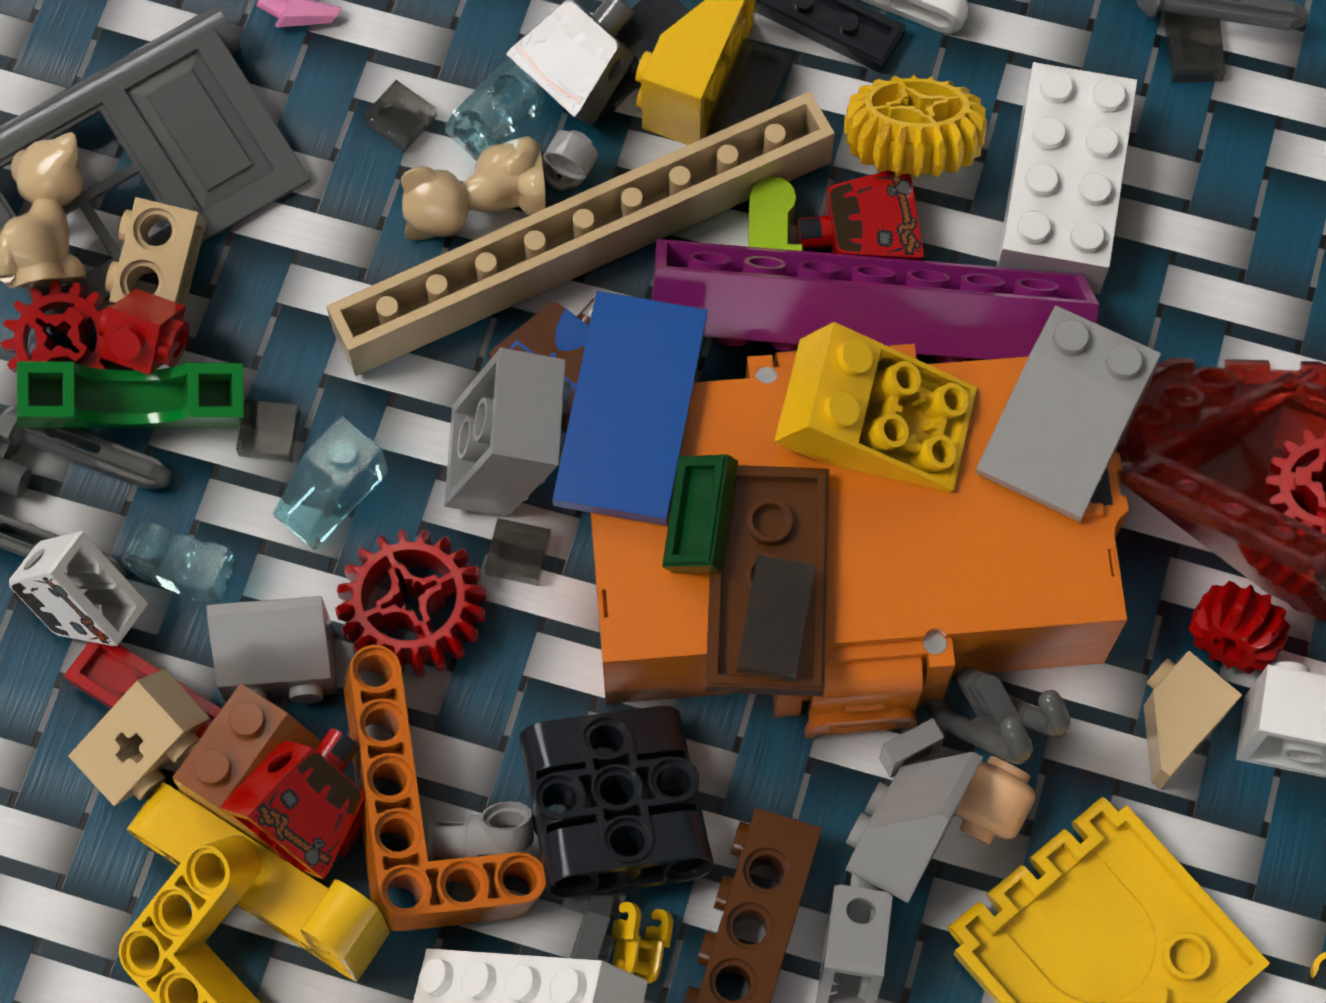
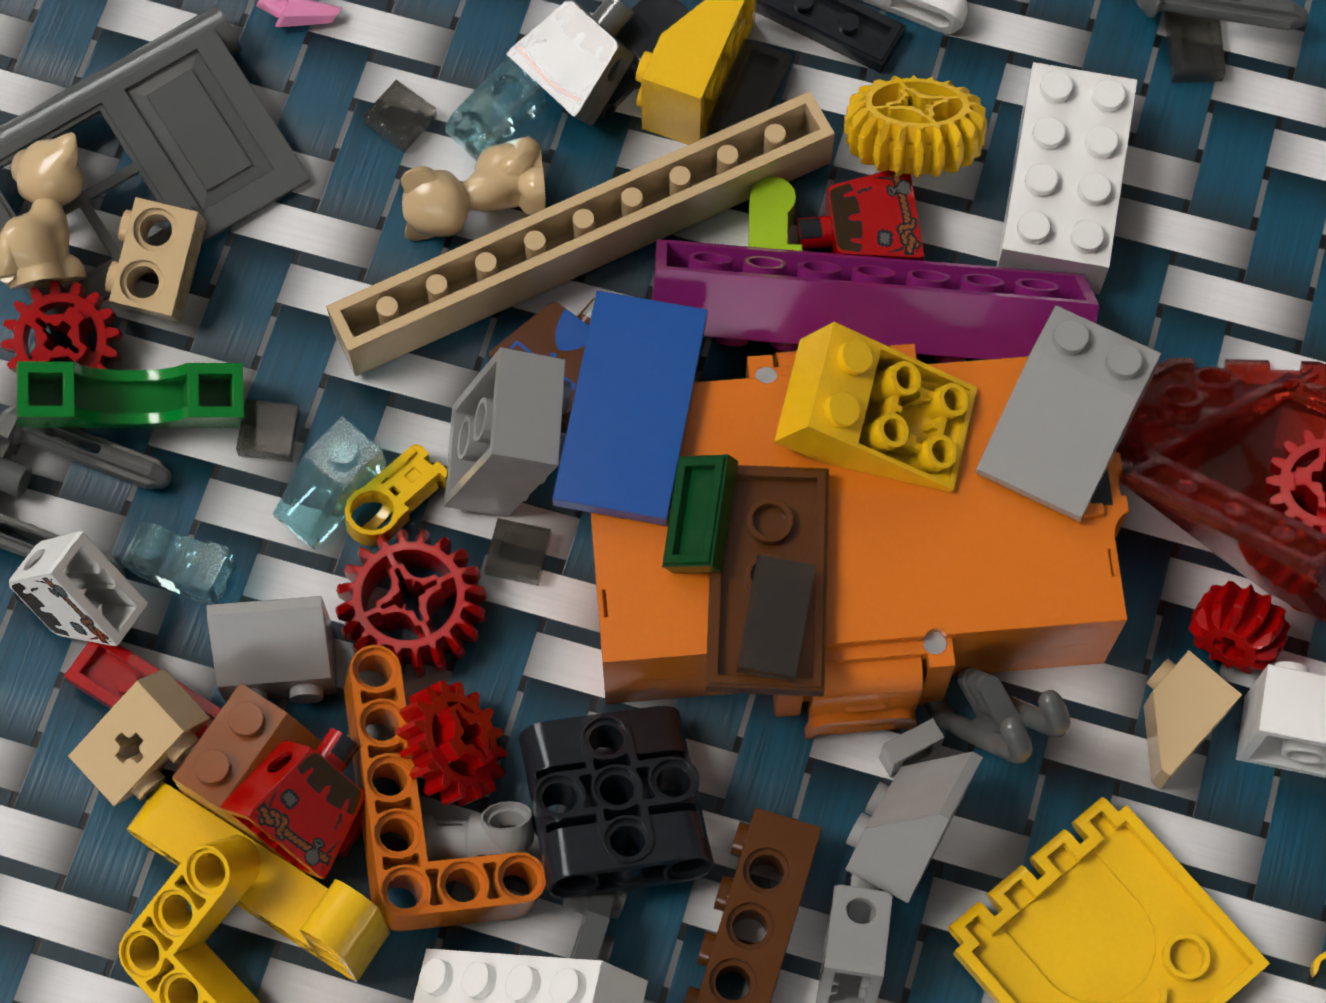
red brick [98,288,190,375] -> none
light grey connector [542,130,598,191] -> none
yellow piece [611,902,673,984] -> none
light nougat head [955,755,1036,846] -> none
none -> yellow piece [344,444,448,547]
none -> red gear [396,680,507,806]

